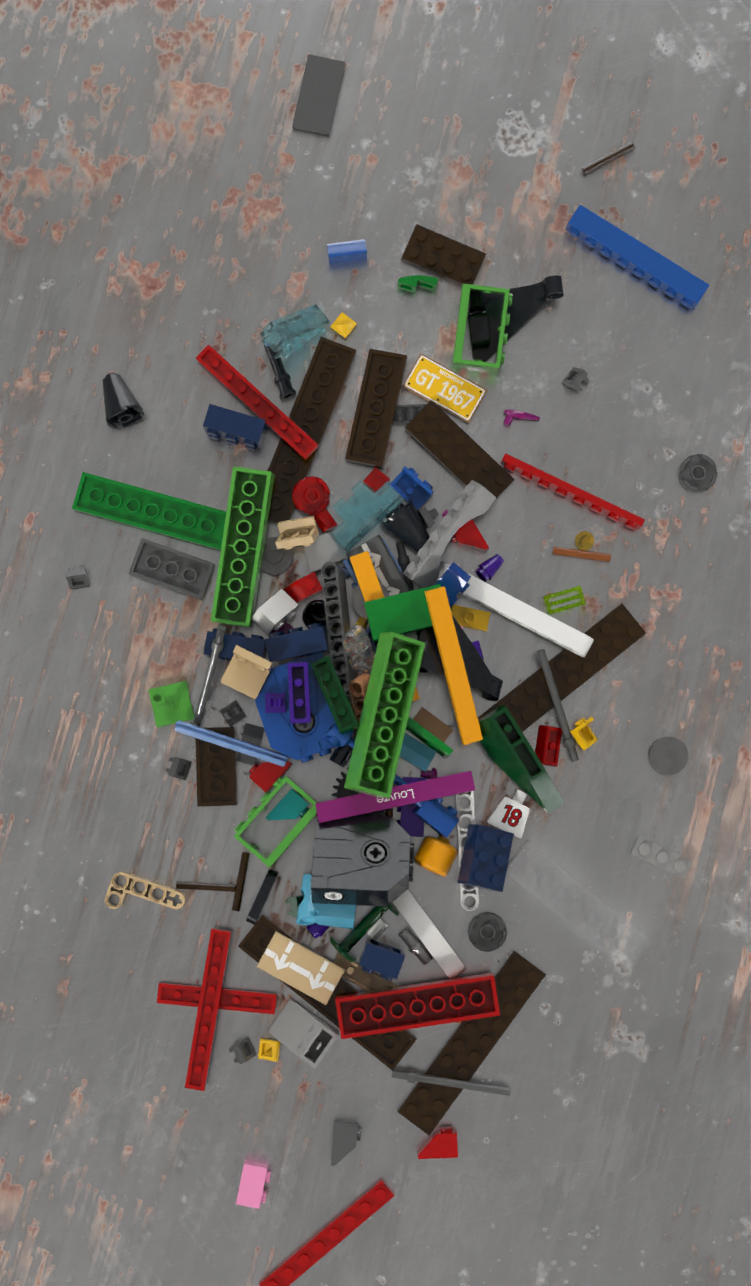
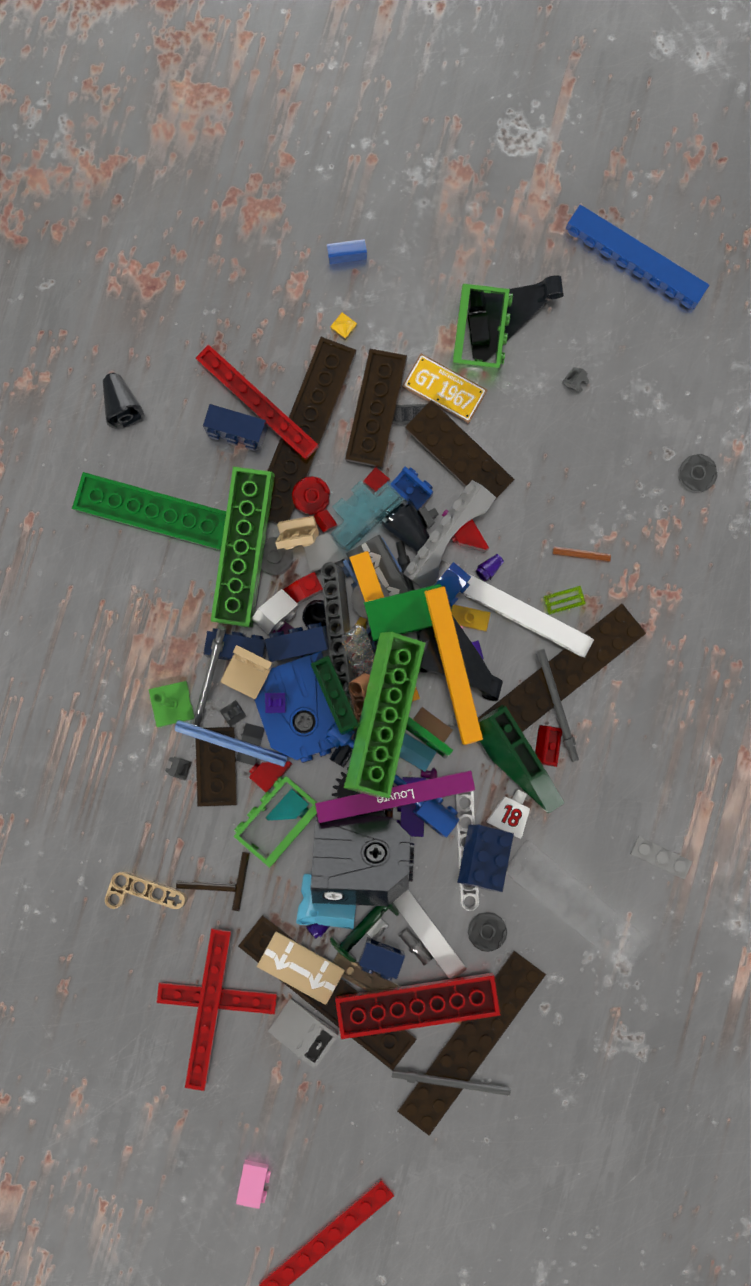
dark grey tile [65,565,89,589] -> none
dark grey plate [128,538,215,600] -> none
dark grey tile [229,1037,256,1064] -> none
black beam [246,869,278,925] -> none
yellow tile [258,1038,281,1062] -> none
clear light blue piece [260,304,330,359] -> none
black pin [264,341,296,399] -> none
dark green tile [285,895,304,917] -> none
dark purple brick [287,662,311,724] -> none
dark grey tile [292,54,345,136] -> none
dark grey slope [331,1121,361,1166] -> none
green slope [397,275,439,293] -> none
dark brown plate [401,224,486,286] -> none
light orange head [414,835,458,877] -> none
red slope [417,1126,458,1159] -> none
red plate [501,453,645,530] -> none
magenta bar [503,409,540,426] -> none
yellow bracket [570,716,598,751] -> none
clear yellow tile [574,531,594,551] -> none
dark brown bar [582,142,635,175] -> none
flat silver tile [649,737,689,775] -> none

